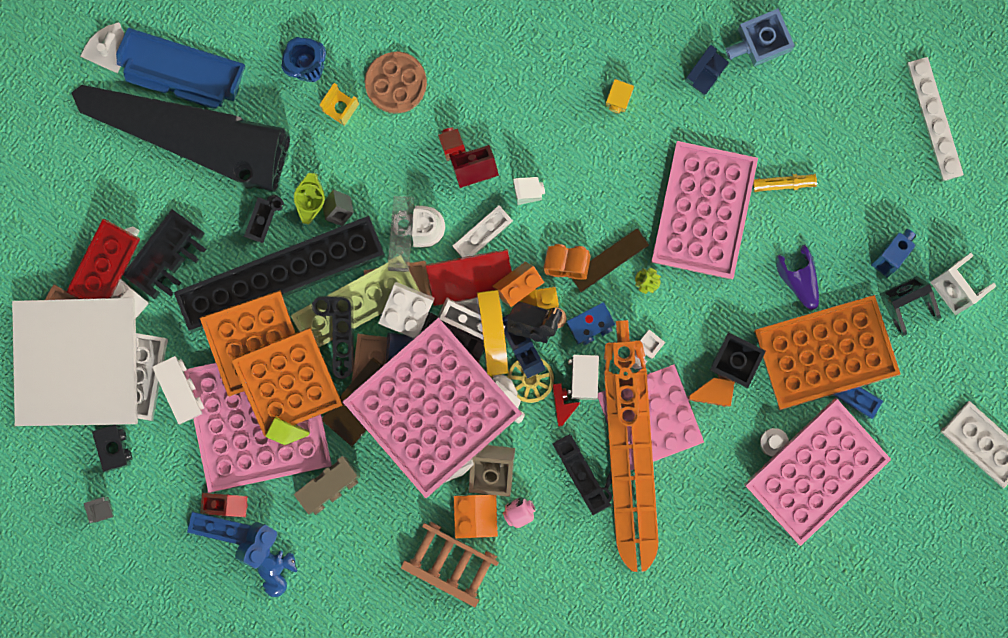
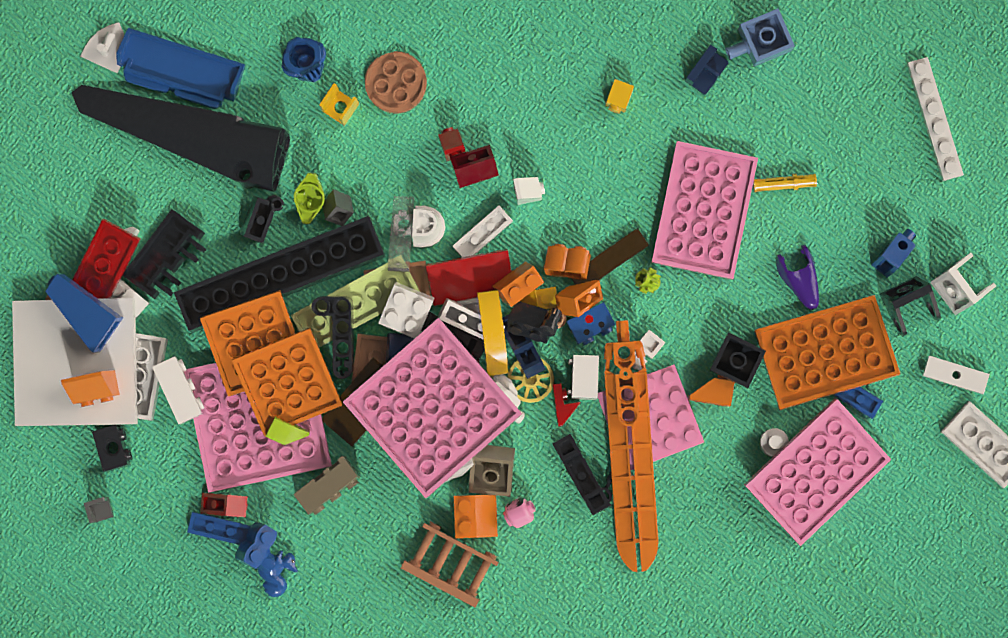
none -> blue slope [45,274,123,352]
none -> orange slope [61,370,120,407]
none -> orange slope [555,280,603,317]
none -> white tile [922,356,990,394]

